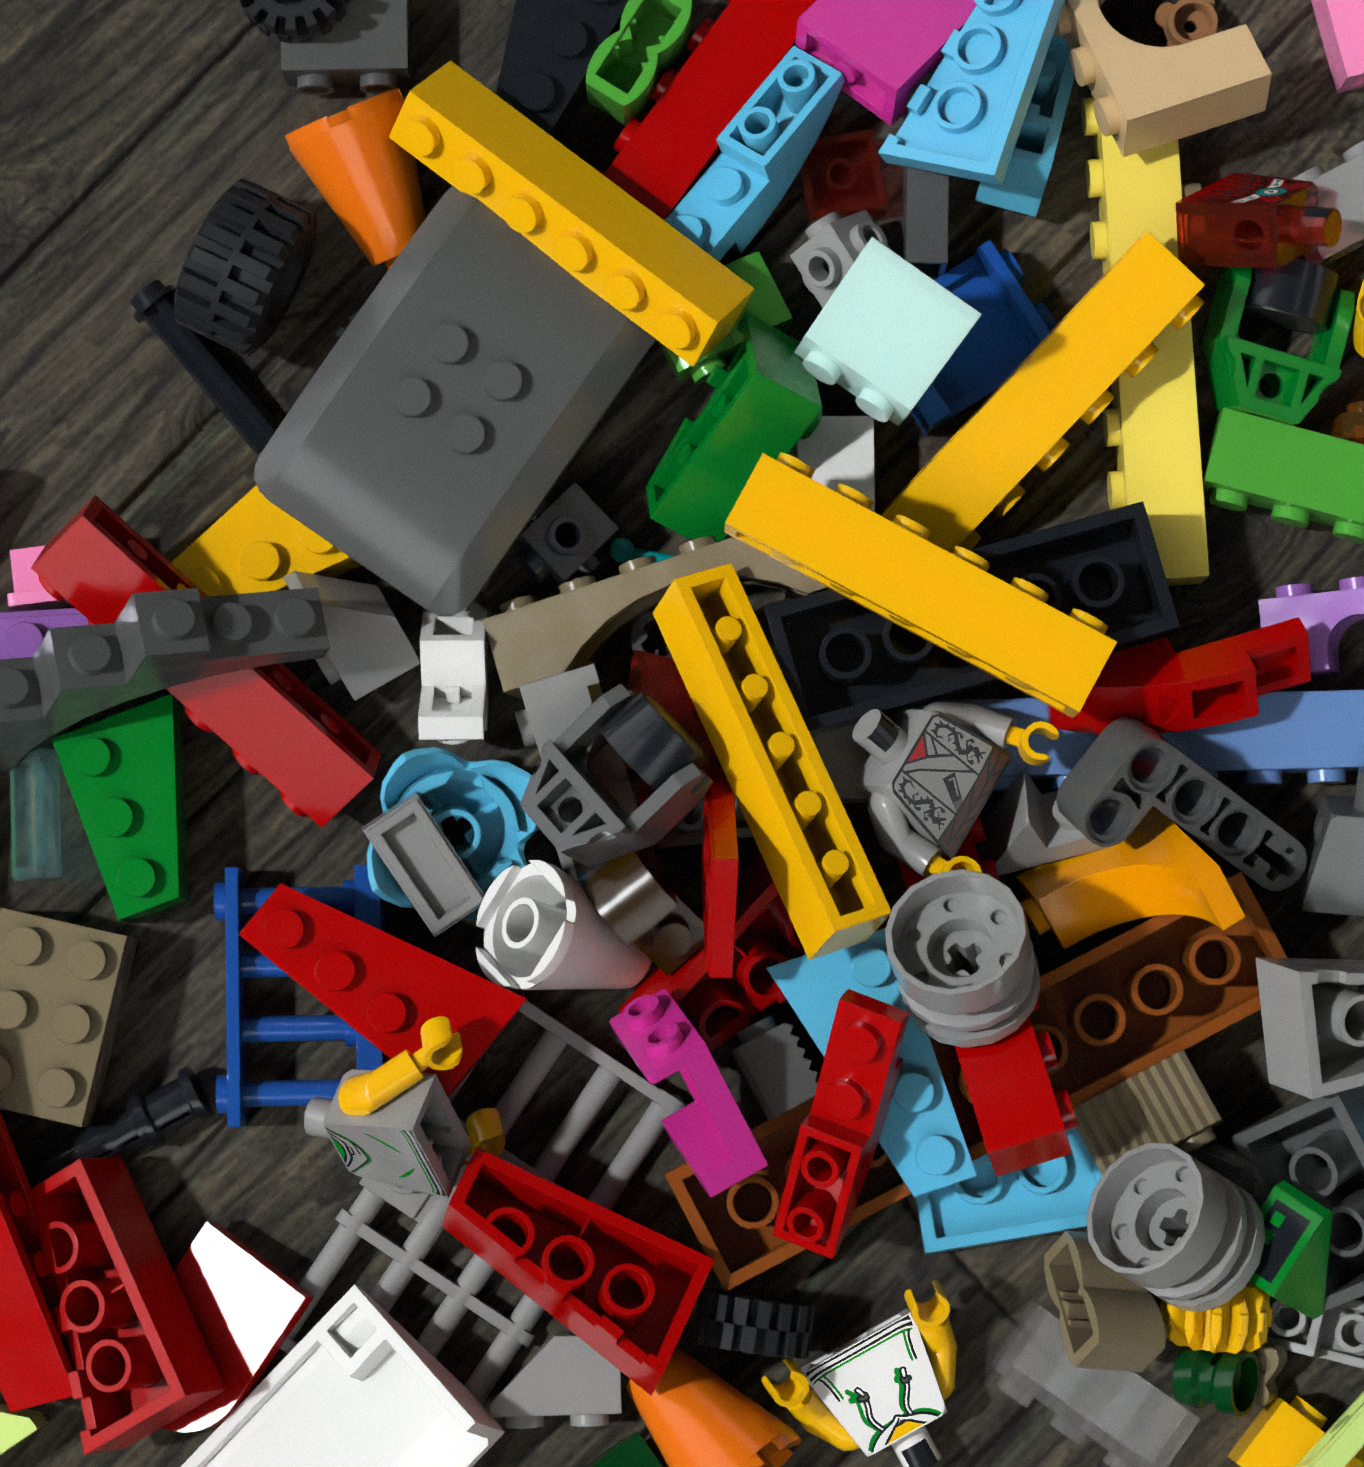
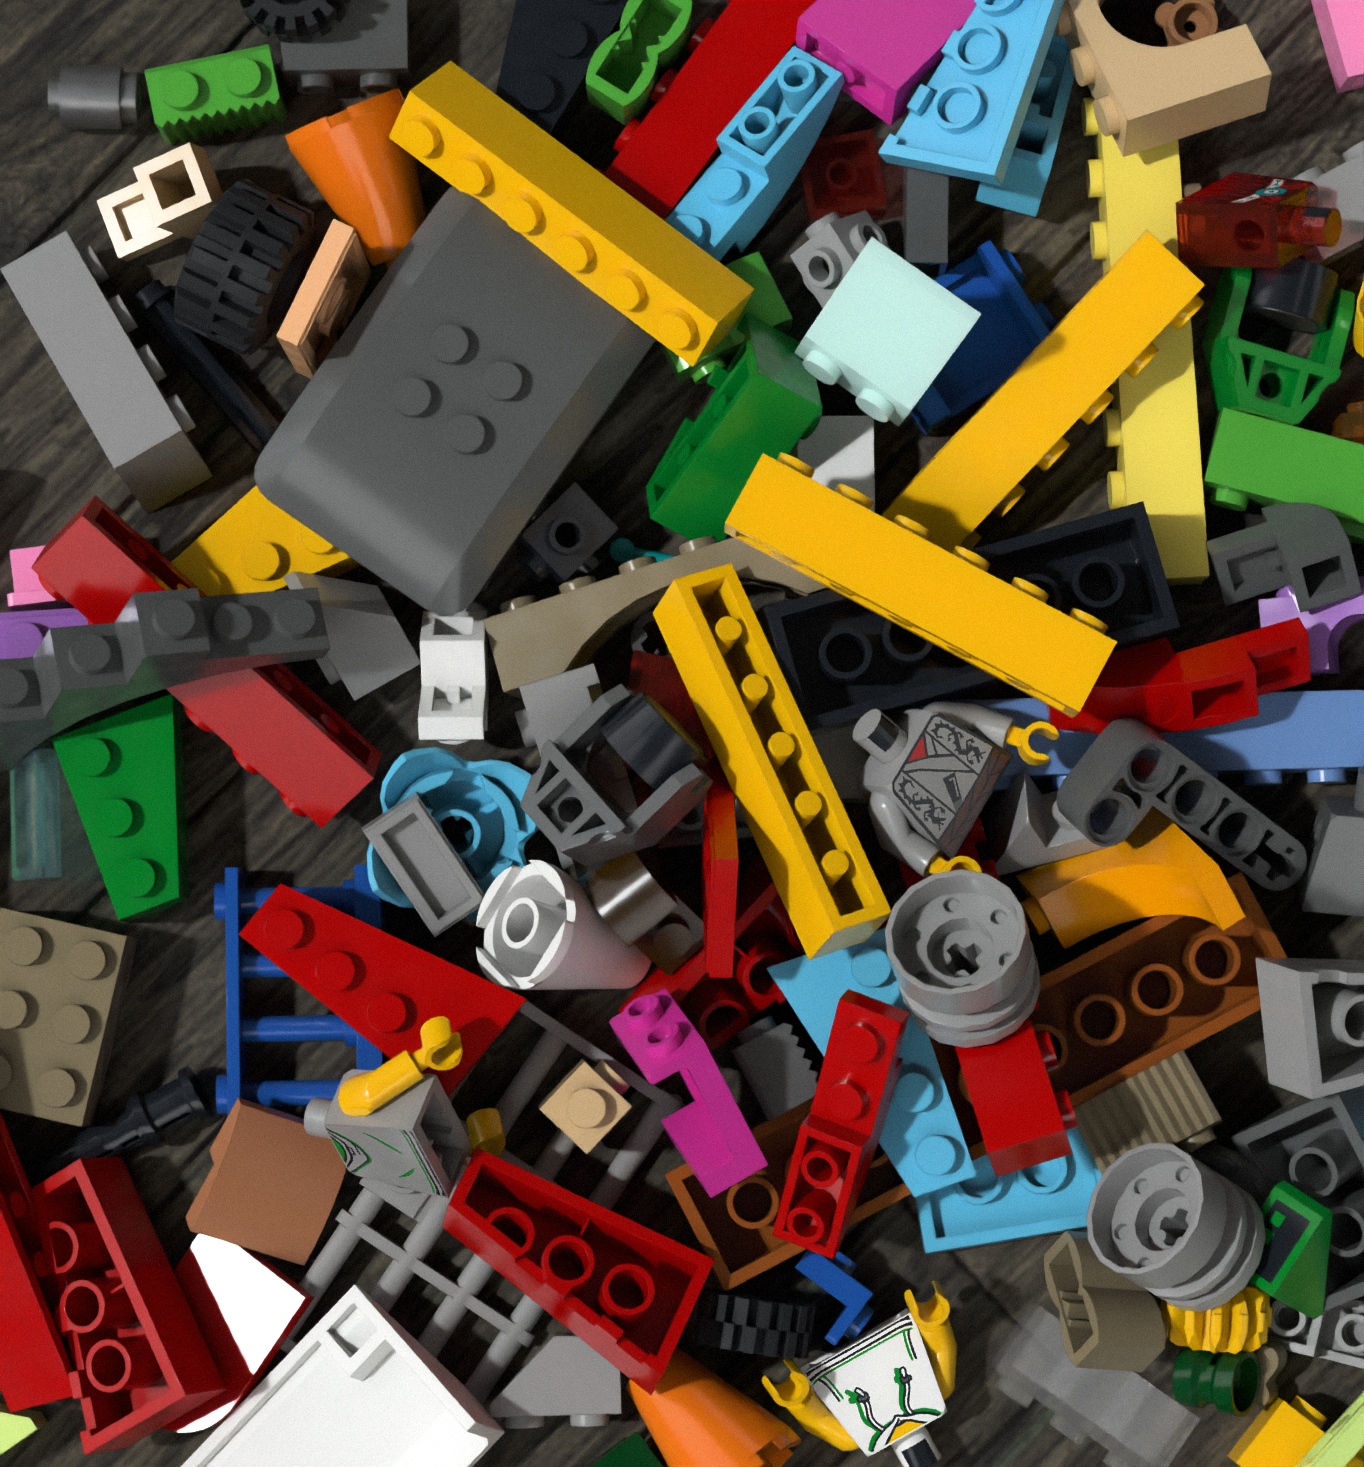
none -> light grey wedge [0,231,213,514]
none -> flat silver brick [48,64,141,129]
none -> brick [97,142,223,261]
none -> bright green brick [145,44,288,146]
none -> nougat slope [185,1097,346,1266]
none -> light nougat tile [276,219,372,379]
none -> tan brick [538,1059,632,1154]
none -> blue bracket [793,1249,874,1346]
none -> dark grey brick [1206,503,1362,613]

